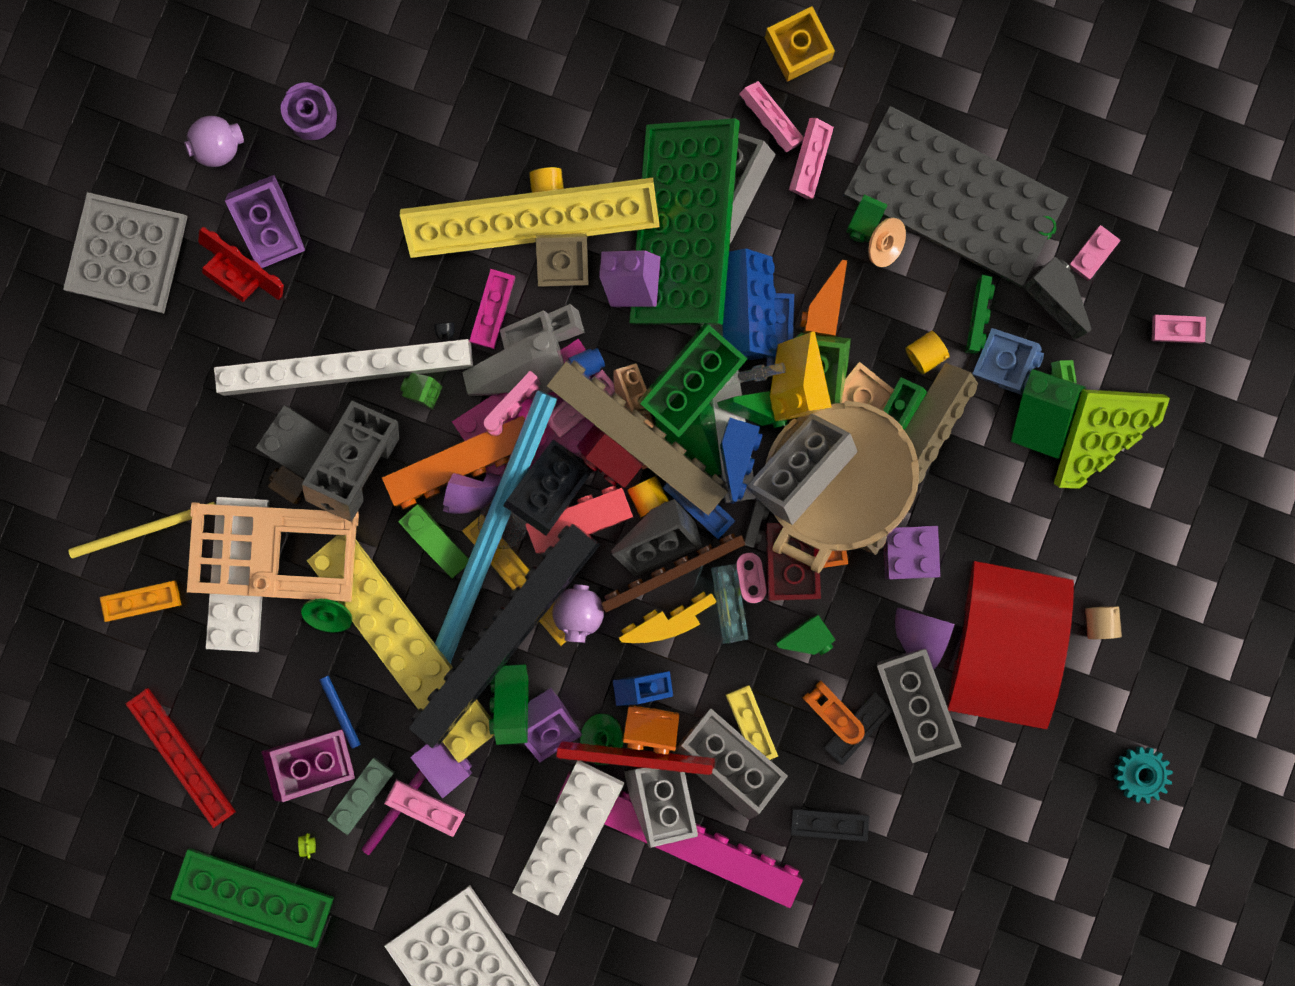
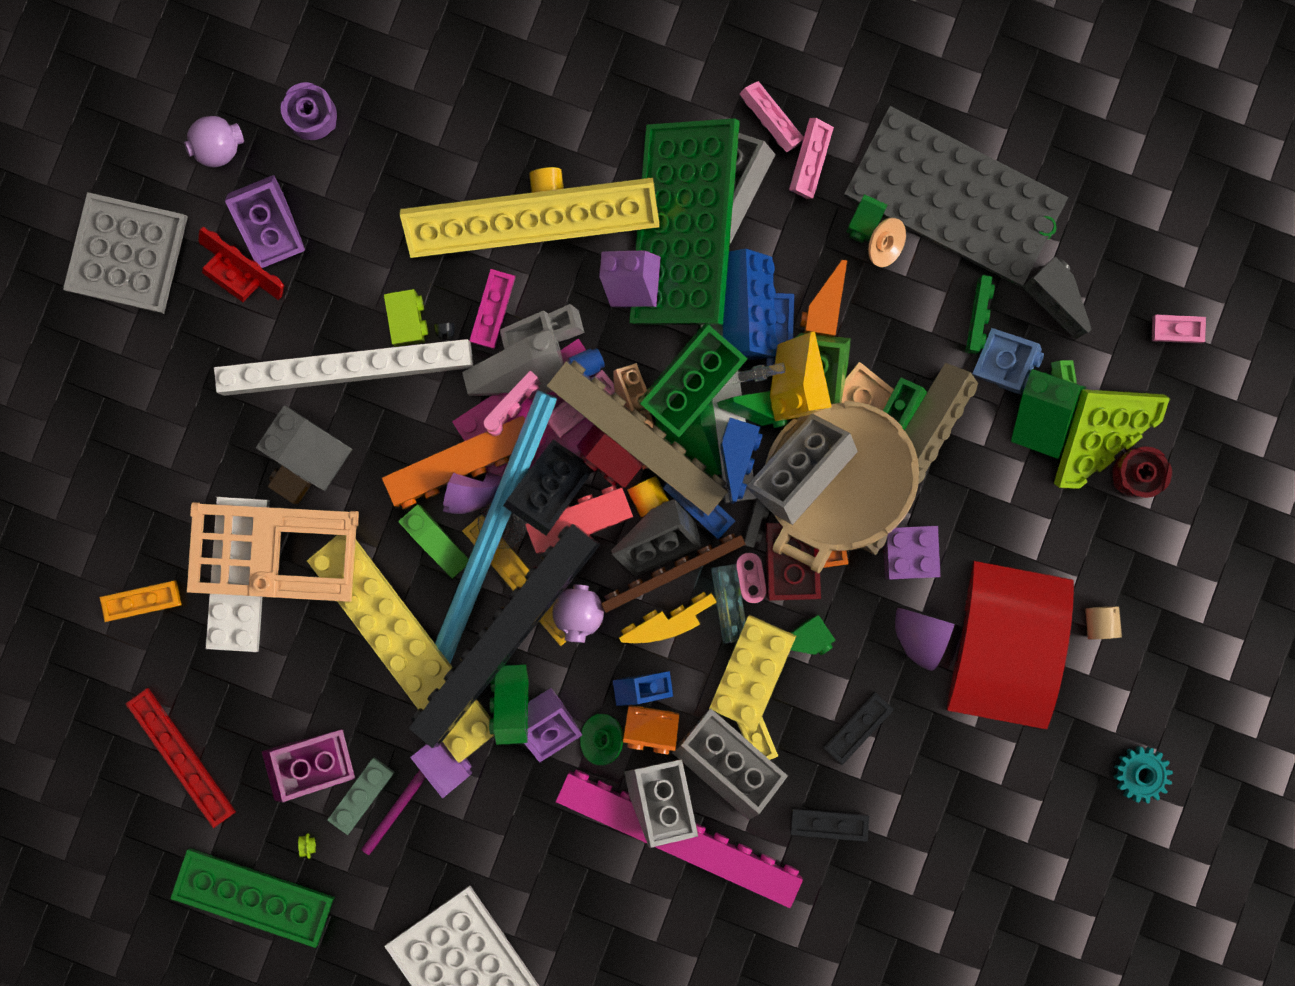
light yellow piece [68,502,216,558] -> none
green dish [301,599,352,632] -> none
dark grey plate [302,401,399,522] -> none
blue bar [319,676,361,749] -> none
bright pink tile [384,779,465,837] -> none
bright green slope [401,372,442,410] -> none
white plate [512,760,624,915] -> none
dark tan plate [536,233,588,286] -> none
red tile [557,741,715,775] -> none
yellow brick [765,6,835,82] -> none
orange plate [802,680,865,745] -> none
light grey slope [877,649,961,763] -> none
yellow piece [905,330,949,374] -> none
bright pink plate [1069,225,1120,281] -> none
none -> lime brick [384,289,428,347]
none -> light yellow plate [709,615,796,730]
none -> dark red brick [1113,446,1172,499]

